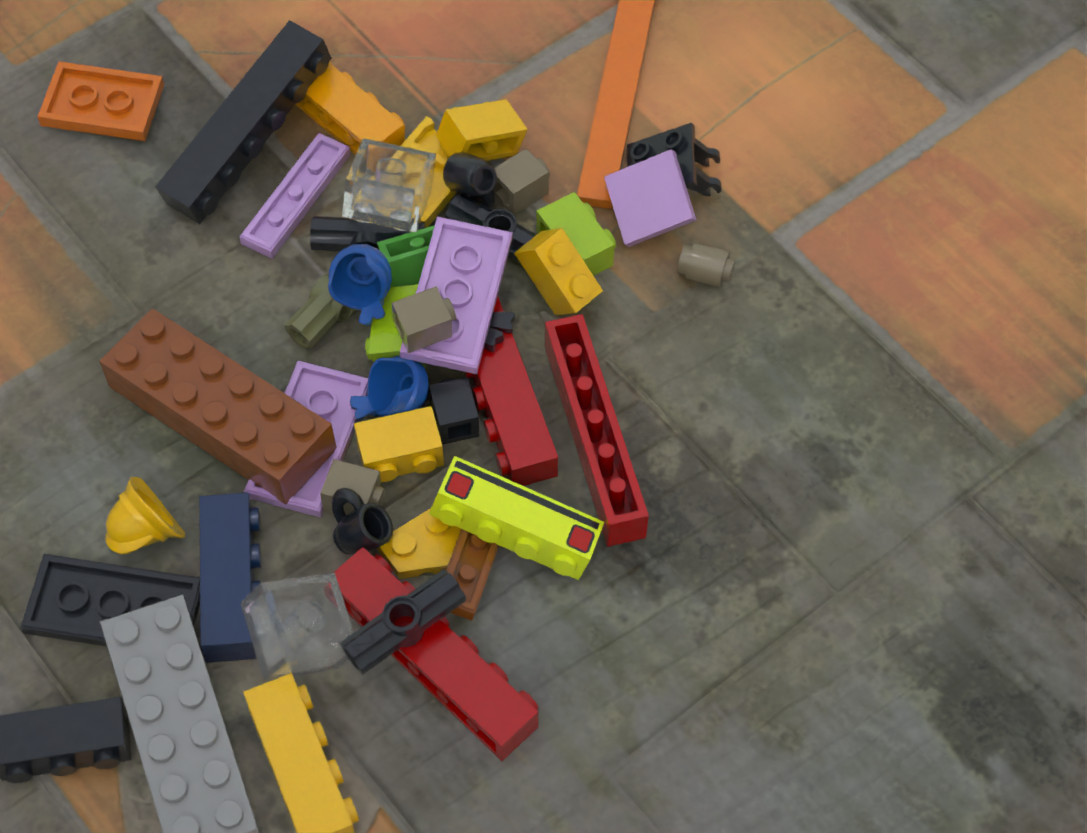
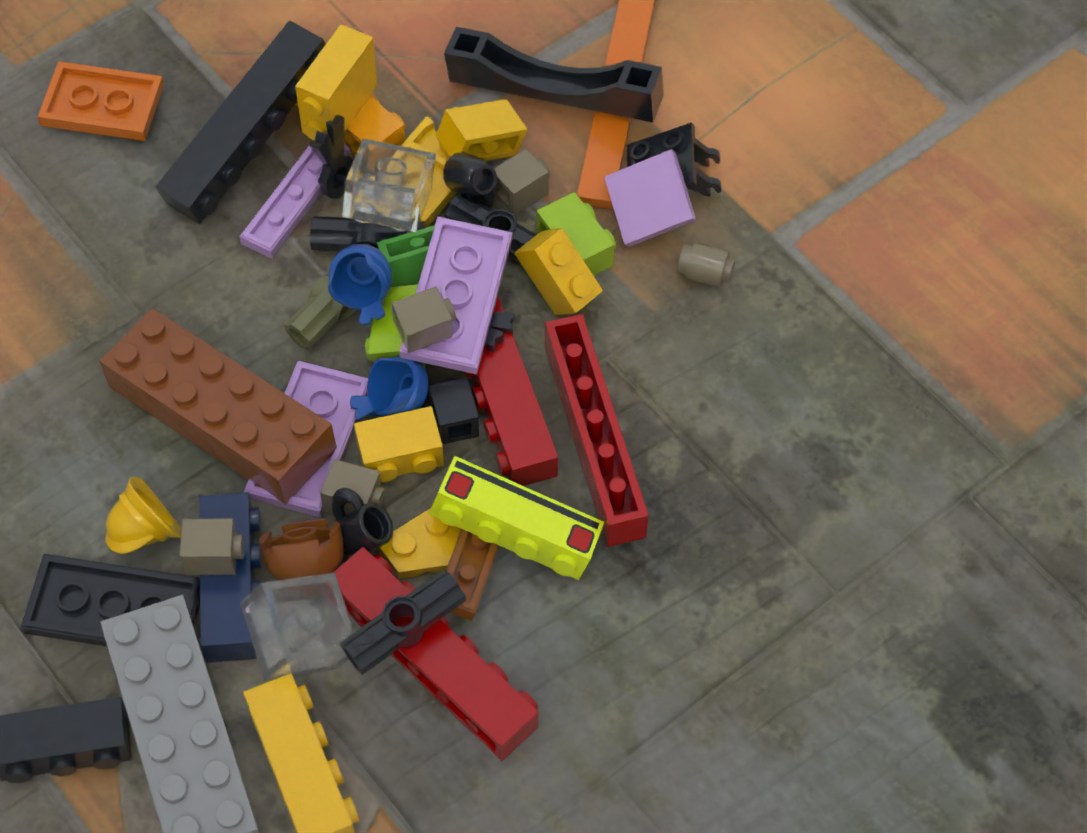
none -> dark tan brick [179,518,244,575]
none -> dark orange cylinder [259,519,344,591]
none -> yellow brick [295,24,378,140]
none -> black piece [309,115,355,199]
none -> black arch [444,27,664,123]

